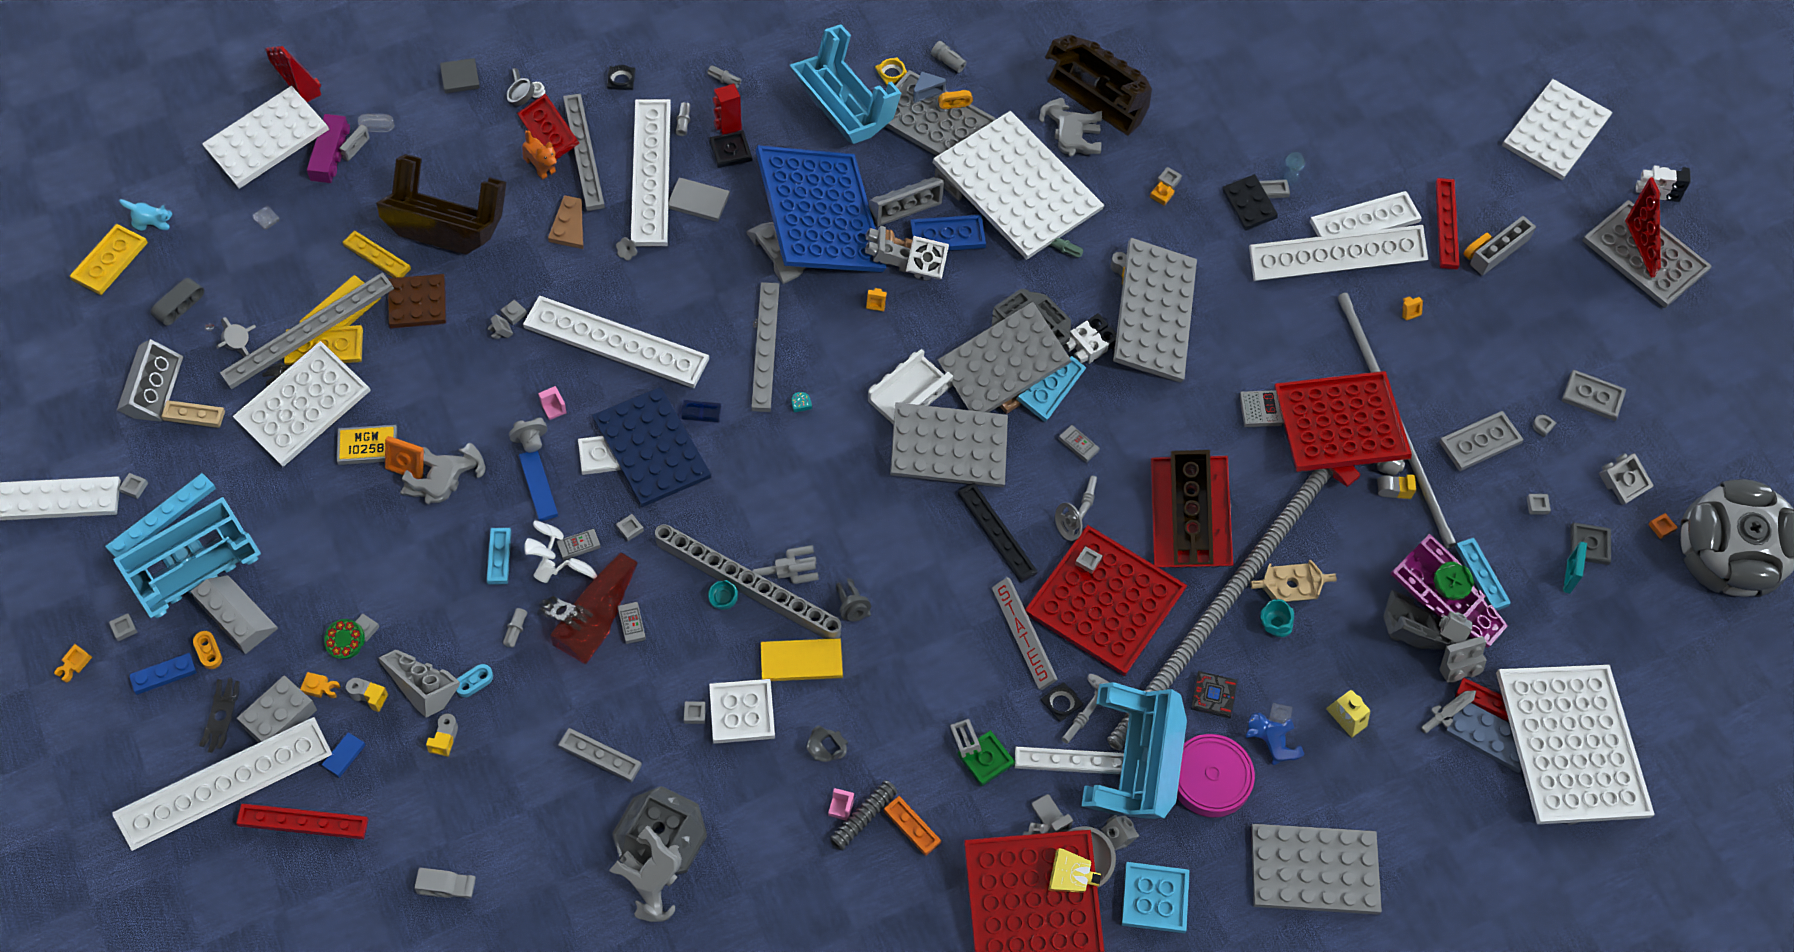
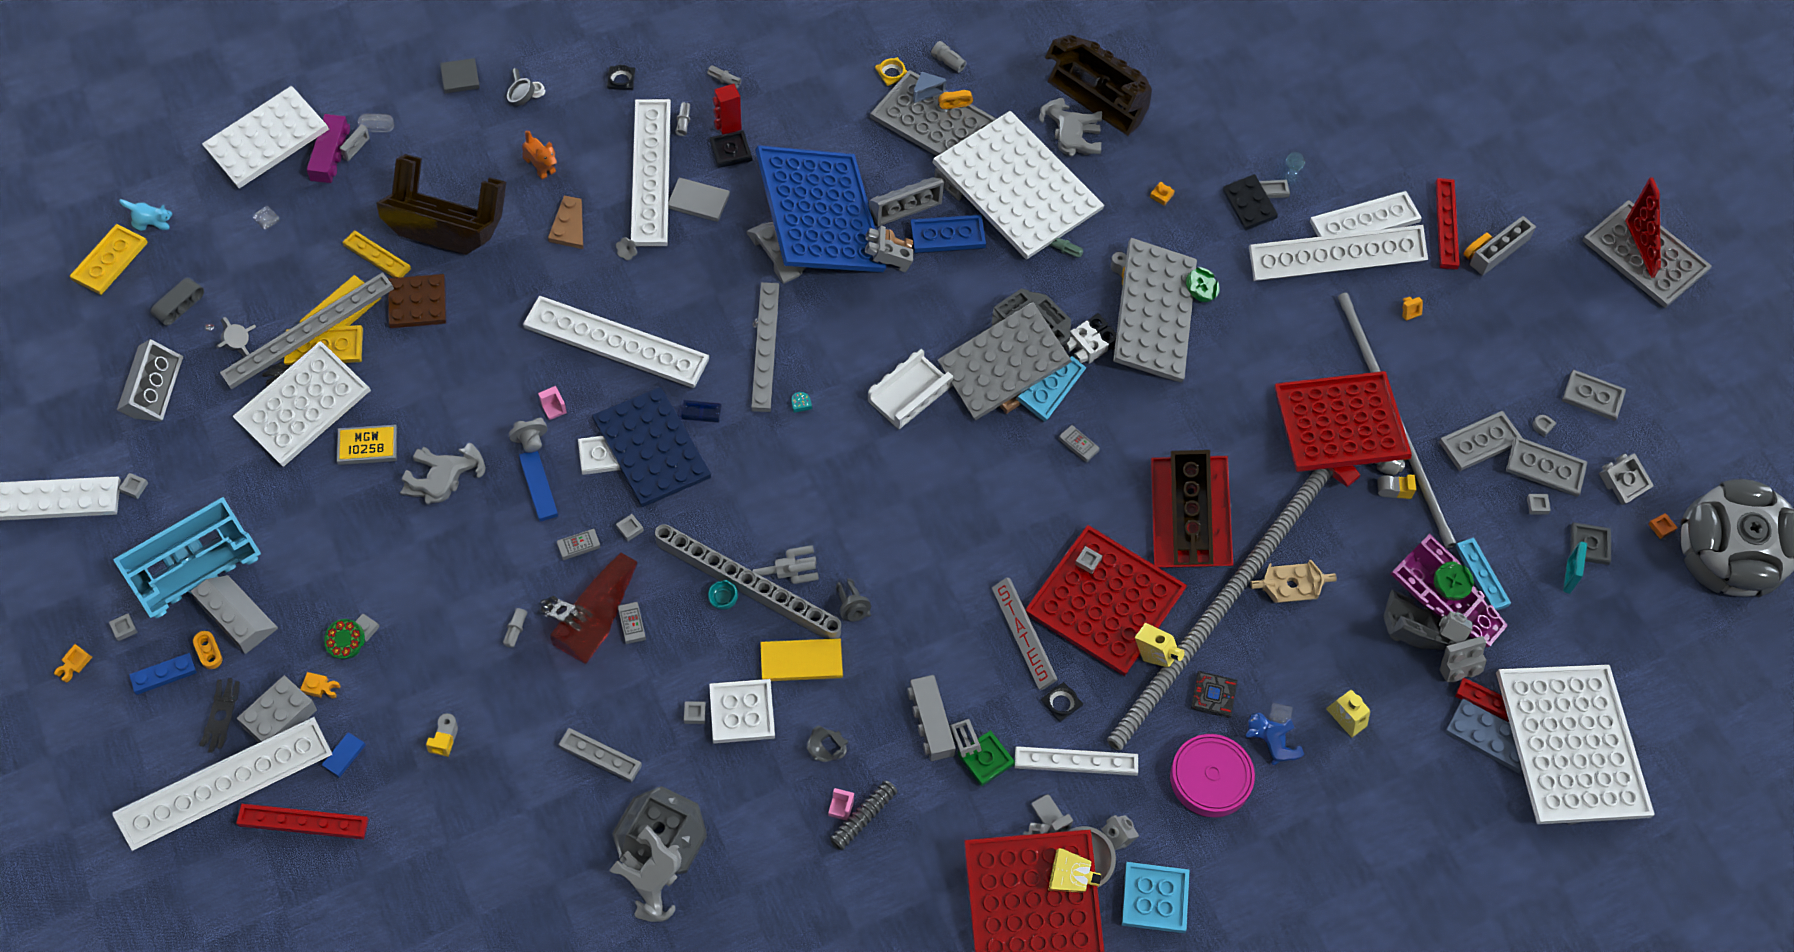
medium azure plate [105,473,216,558] -> none
tan plate [161,400,225,428] -> none
red slope [265,46,321,102] -> none
leg [346,678,388,712] -> none
light grey wedge [379,650,460,718] -> none
orange tile [385,436,424,479] -> none
light grey piece [415,868,476,899] -> none
medium azure plate [456,664,493,697] -> none
medium azure plate [487,528,511,584] -> none
light grey tile [488,315,513,339] -> none
light grey plate [500,300,527,325] -> none
red tile [517,93,580,160] -> none
white plant [524,520,599,583] -> none
light grey plate [563,93,605,211] -> none
medium azure wedge [790,24,901,144] -> none
light orange tile [866,288,887,311] -> none
orange plate [883,796,941,857] -> none
light grey plate [890,402,1008,487] -> none
white piece [906,236,949,280] -> none
black tile [958,483,1038,583] -> none
light grey dish [1055,476,1097,541] -> none
light grey dish [1062,674,1109,744] -> none
medium azure wedge [1082,682,1187,819] -> none
light grey plate [1157,167,1182,189] -> none
light grey tile [1239,391,1283,427] -> none
light grey plate [1251,824,1382,915] -> none
teal hair [1260,599,1294,637] -> none
light grey sword [1421,691,1476,734] -> none
white plate [1502,79,1613,180] -> none
white hips [1636,165,1691,202] -> none
none -> light grey brick [907,675,956,761]
none -> light yellow torso [1135,623,1185,667]
none -> tile [1186,267,1220,302]
none -> light grey tile [1506,436,1587,497]

